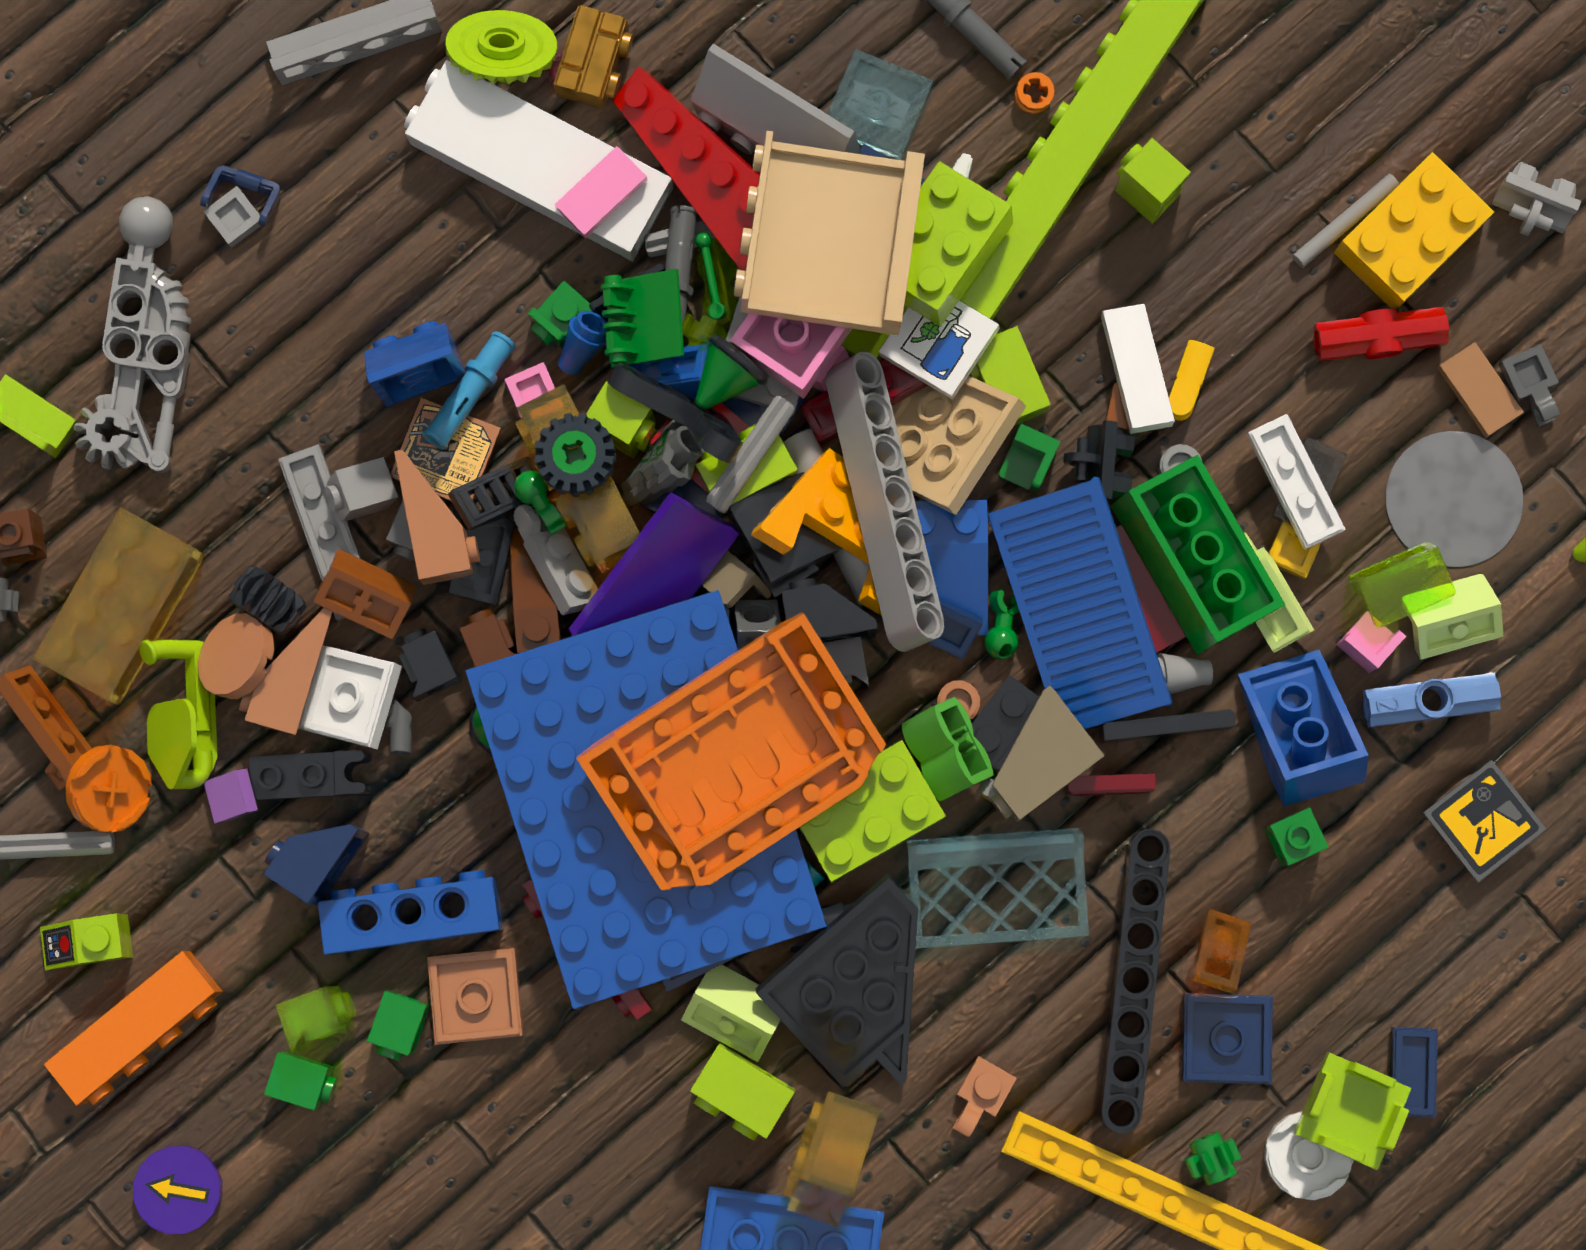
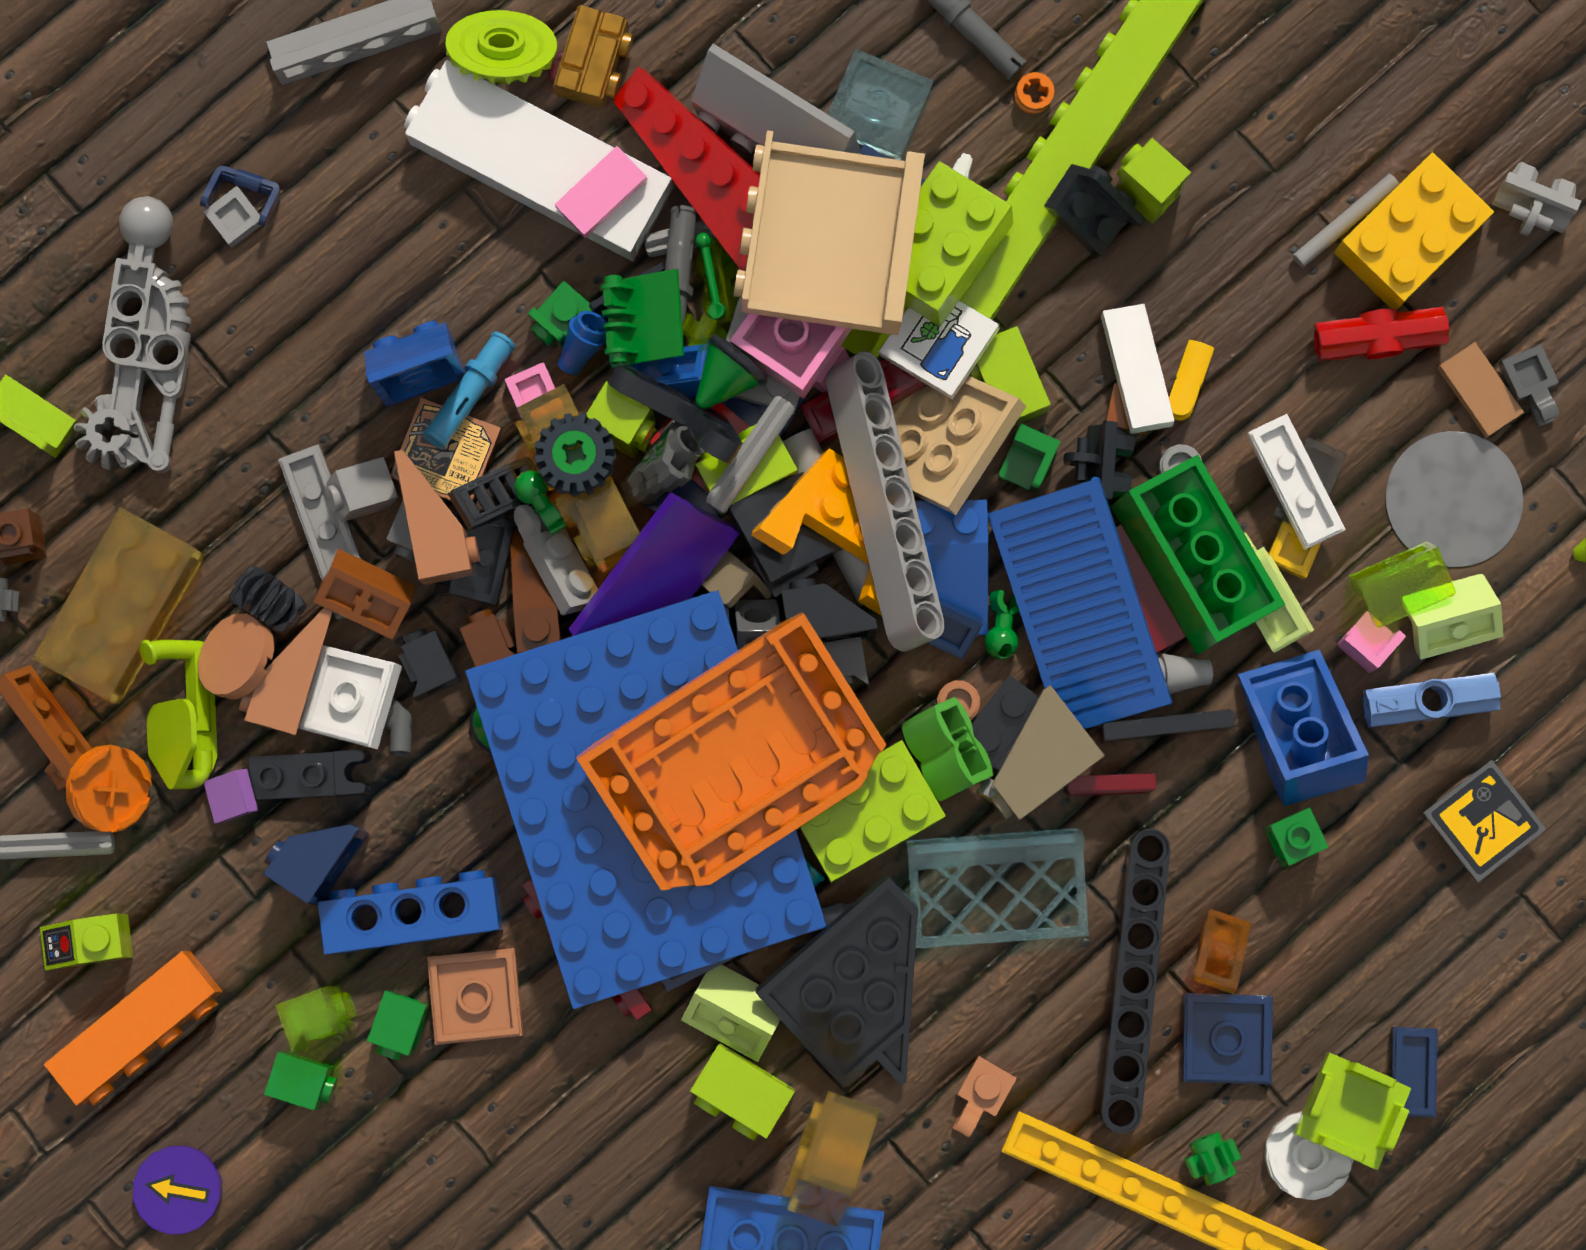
none -> black bracket [1044,164,1145,257]

